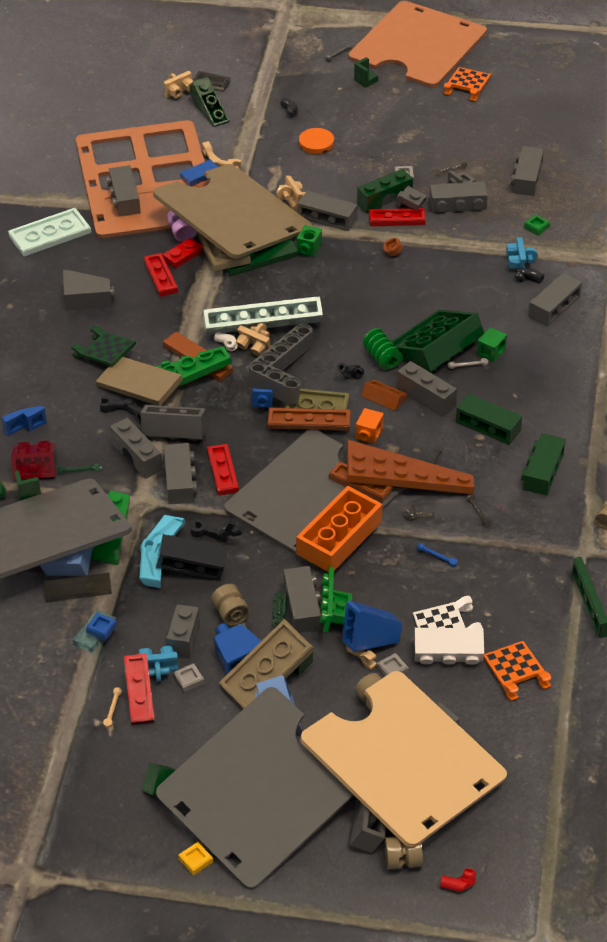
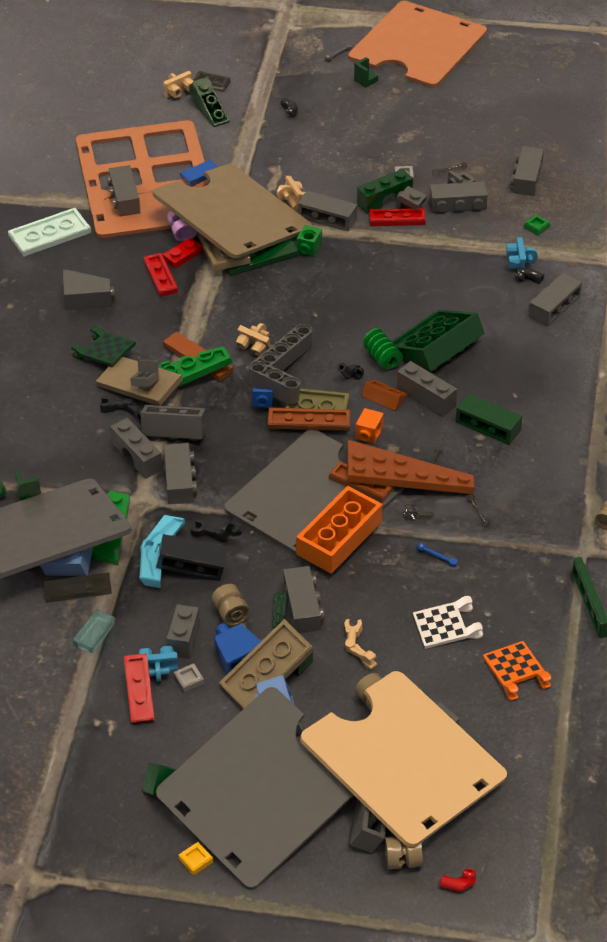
blue slope [2,406,47,436] -> none
dark red bracket [11,441,56,480] -> none
clear green hinge [57,462,101,474] -> none
blue tile [86,613,117,641] -> none
tan hinge [103,687,122,728] -> none
tan piece [202,141,241,168] -> none
light aqua brick [203,296,323,335] -> none
red tile [207,444,239,496] -> none
white arm [214,332,238,351] -> none
orange tile [299,128,334,154] -> none
green bracket [320,567,352,633] -> none
blue slope [342,601,402,652] -> none
light grey tile [377,653,409,677] -> none
dark orange tile [383,238,403,256] -> none
white brick [414,628,484,665] -> none
orange flag [443,67,491,101] -> none
light grey hinge [448,358,488,369] -> none
green brick [477,327,507,362] -> none
dark green brick [521,433,566,496] -> none
none -> dark grey bracket [130,359,159,389]

